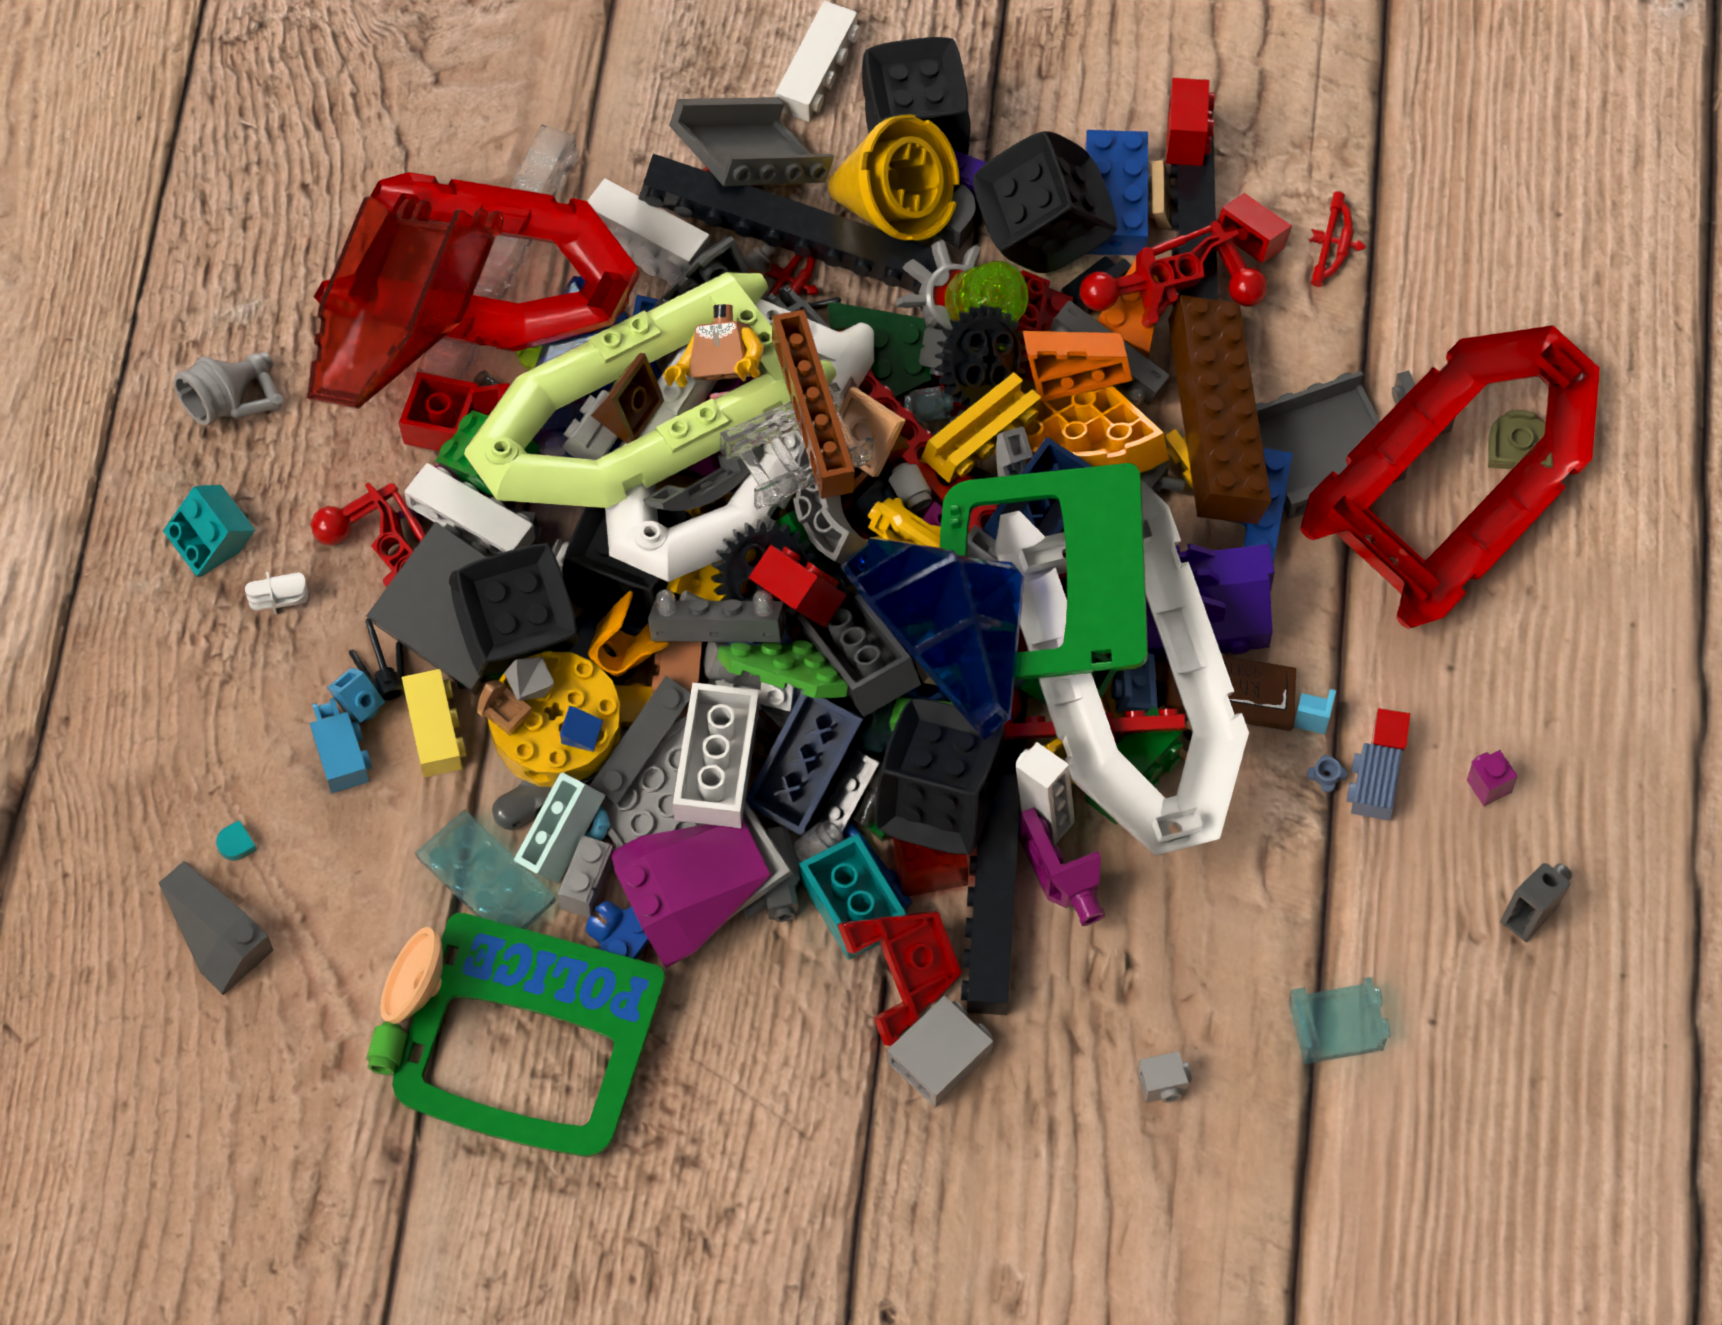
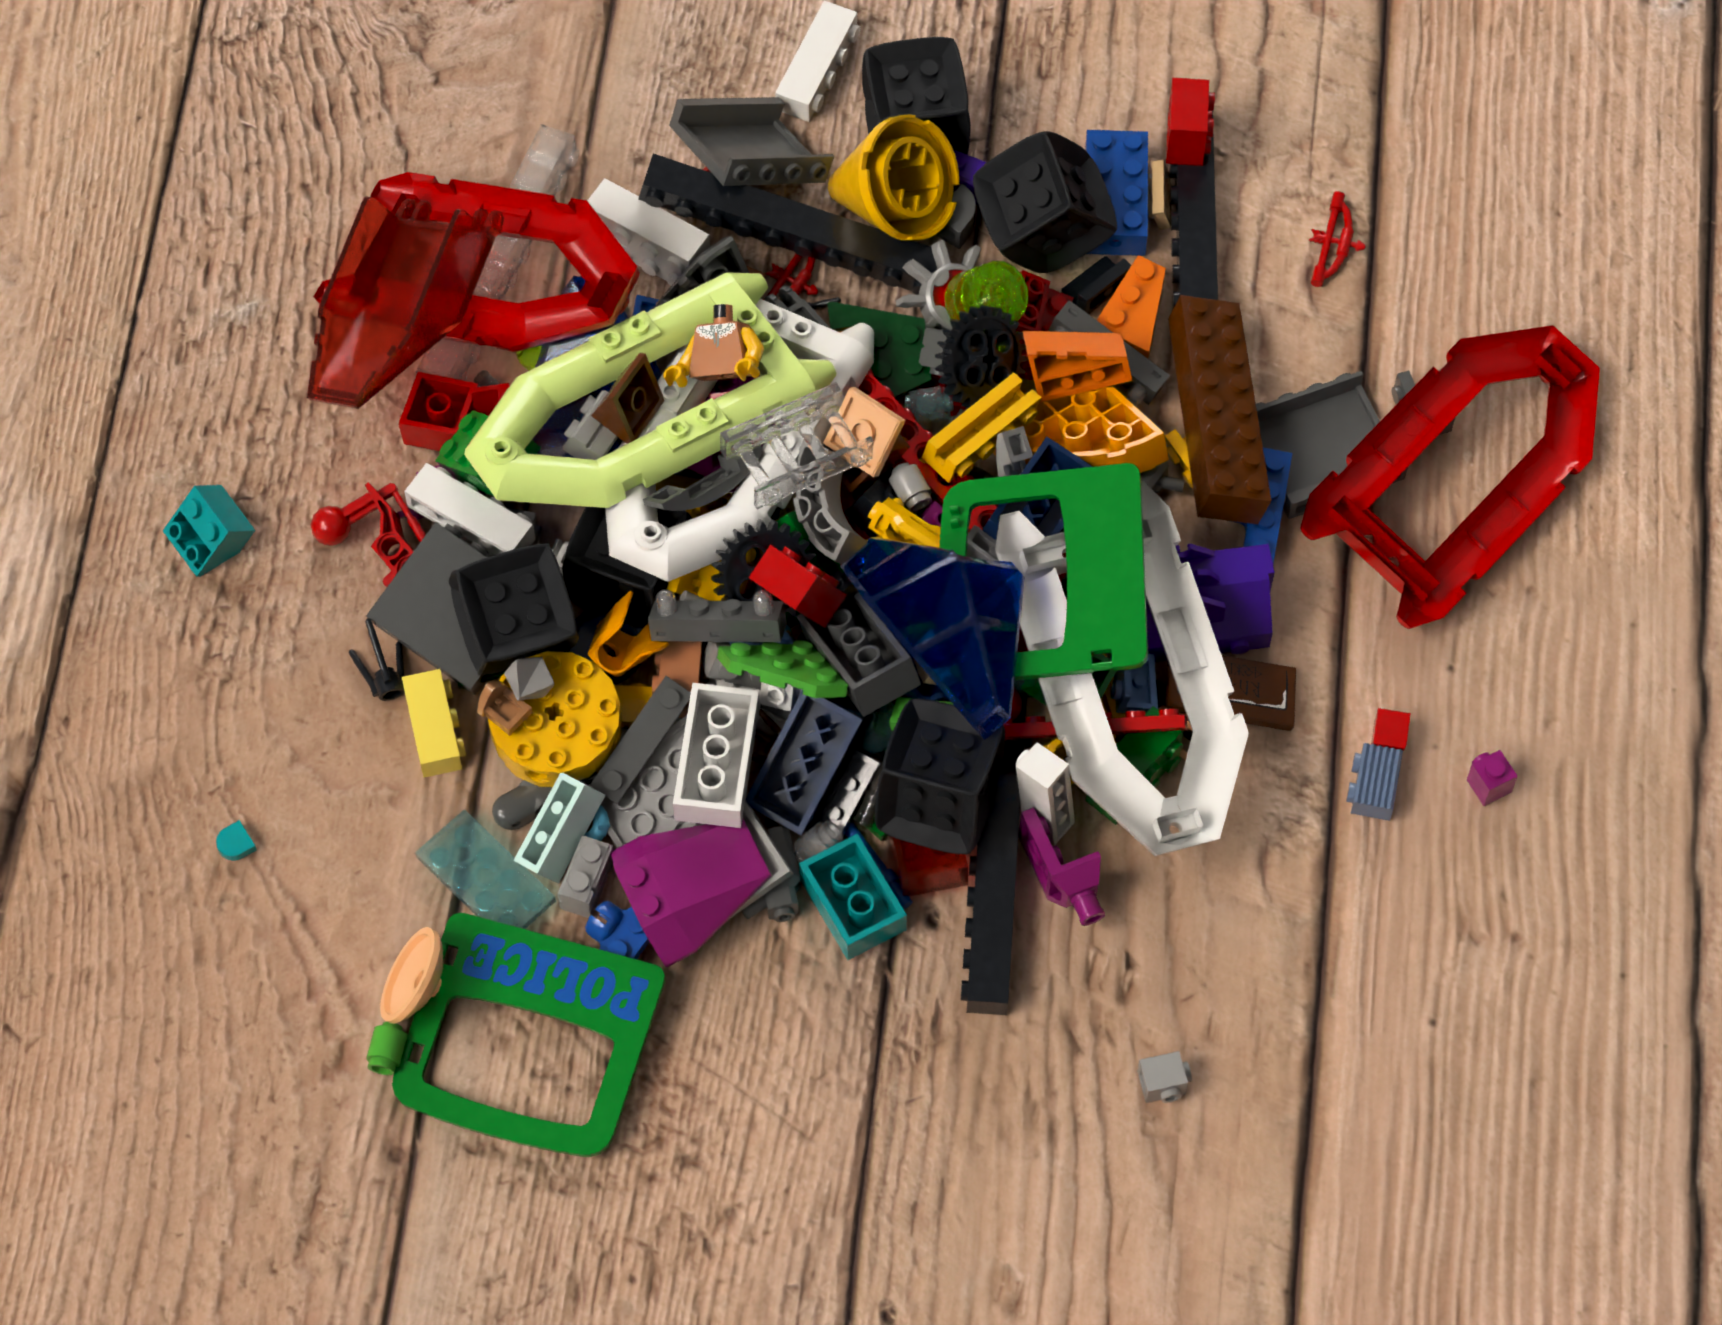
dark grey wedge [159,861,274,995] -> none
light grey piece [173,352,283,425] -> none
white arm [245,572,309,615] -> none
dark azure brick [309,698,372,794] -> none
dark azure brick [327,667,385,723] -> none
blue slope [560,706,603,752] -> none
light grey bar [743,243,777,272] -> none
dark orange brick [772,309,855,499] -> none
red wing [837,911,962,1046] -> none
light grey brick [886,996,993,1107] -> none
red piece [1080,221,1268,328] -> none
red brick [1218,193,1292,263] -> none
clear light blue panel [1288,977,1391,1065] -> none
medium azure panel [1294,689,1336,735] -> none
sand blue plate [1307,755,1347,792] -> none
olive tile [1488,410,1553,469] -> none
dark grey torso [1500,863,1572,942] -> none

